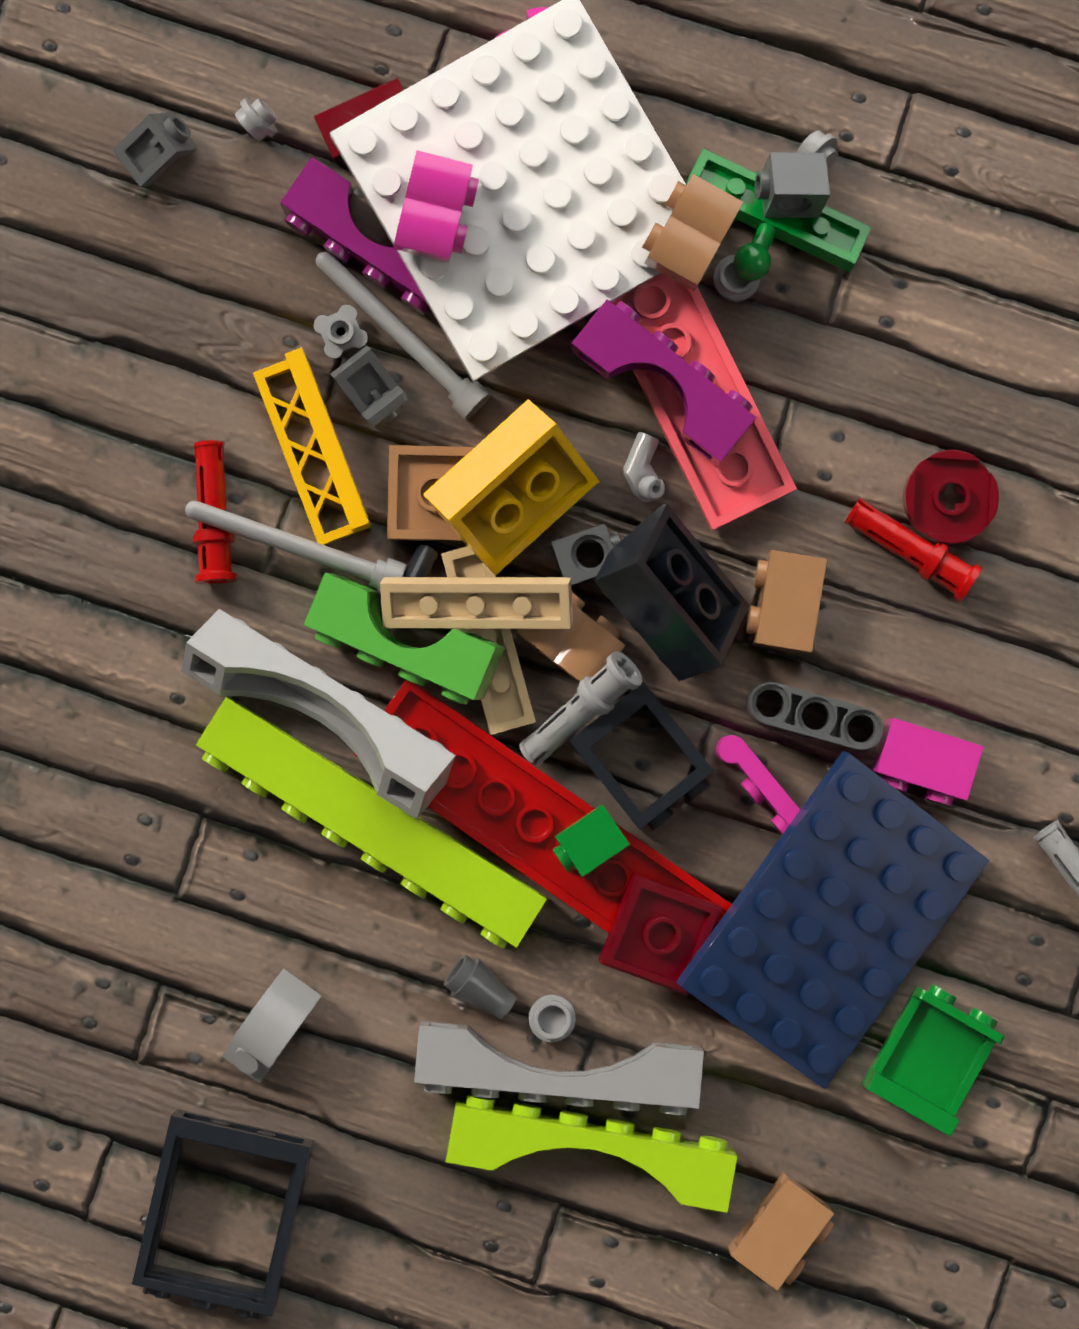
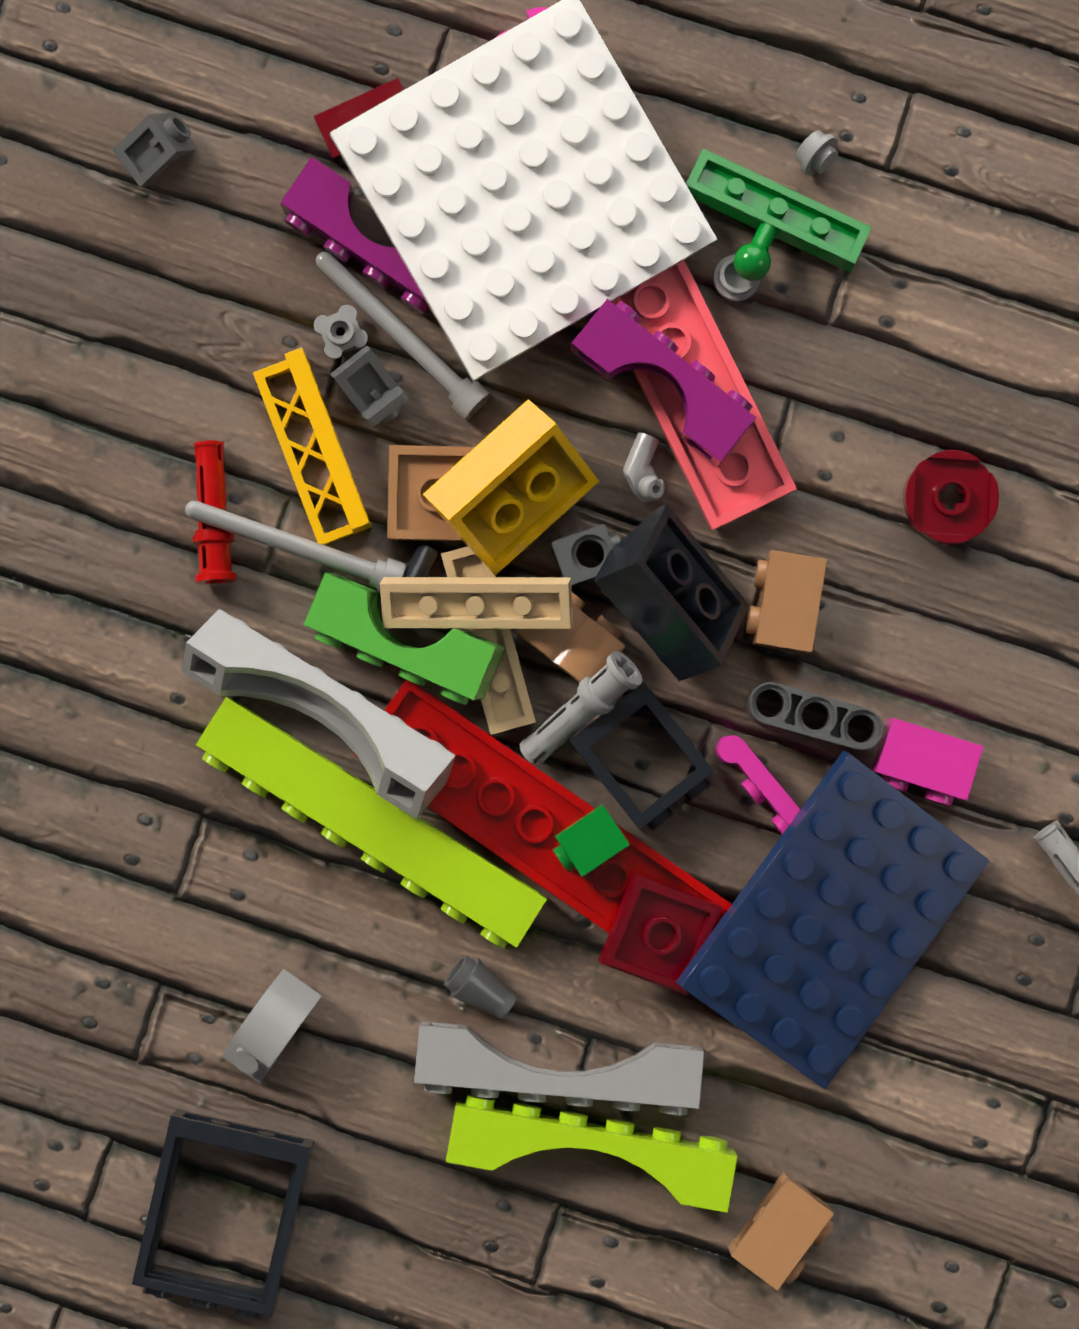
light grey plate [235,97,278,141] -> none
dark pink brick [394,150,480,263] -> none
light grey plate [529,994,576,1042] -> none
medium nougat brick [642,174,743,291] -> none
brick [755,152,830,218] -> none
red pin [844,497,983,603] -> none
green panel [861,984,1005,1137] -> none

